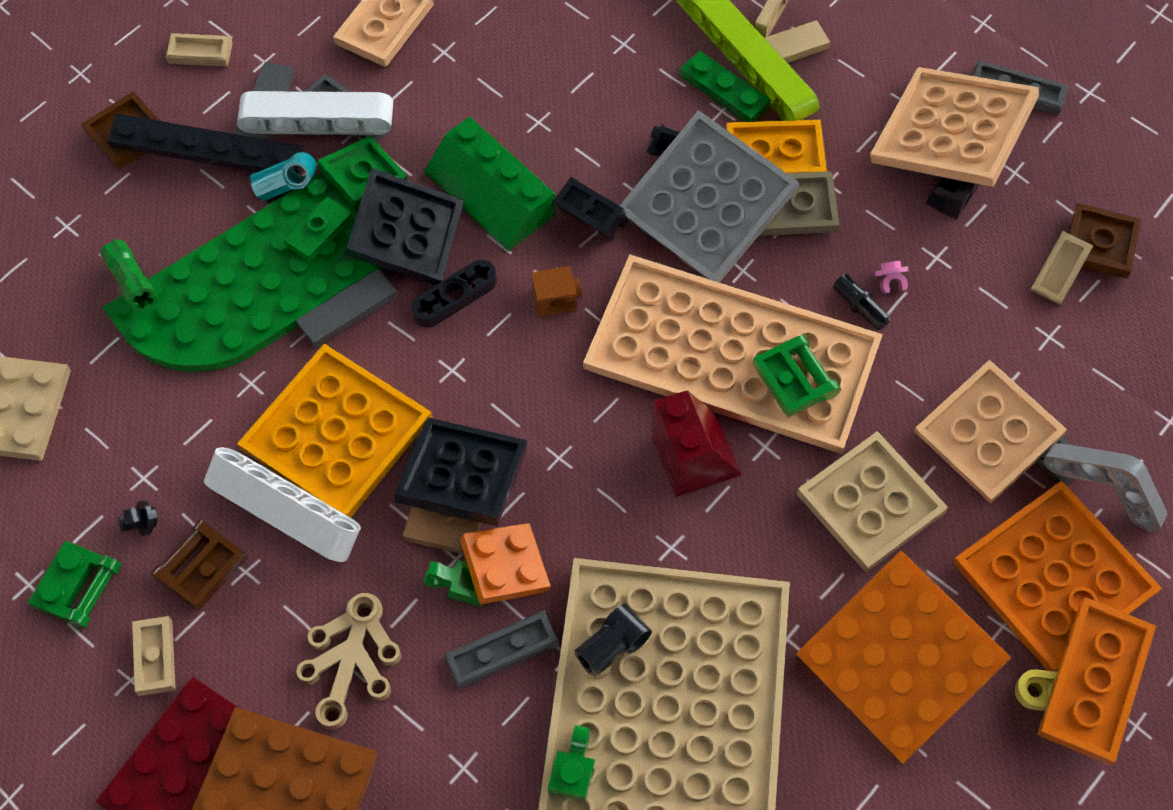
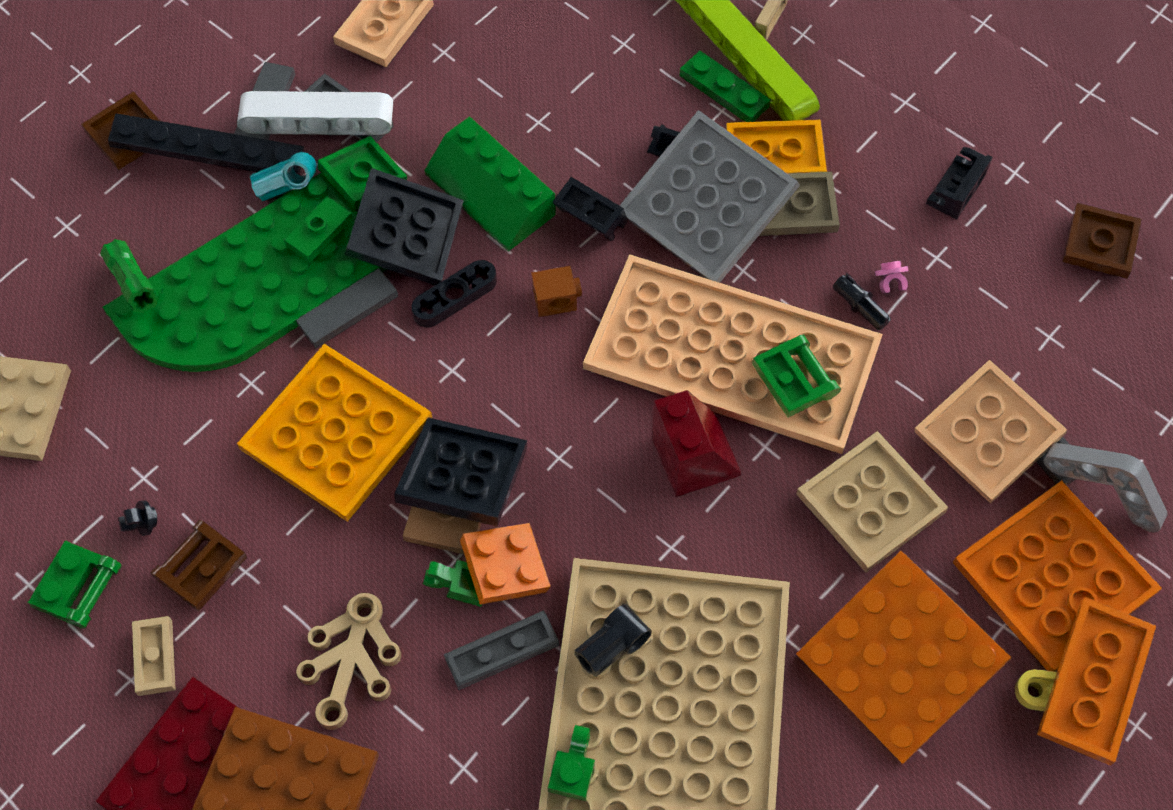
tan tile [166,33,233,67] -> none
white beam [204,447,361,562] -> none
tan tile [765,20,830,63] -> none
light nougat plate [870,67,1039,187] -> none
dark grey tile [973,60,1069,116] -> none
tan tile [1030,231,1093,306] -> none

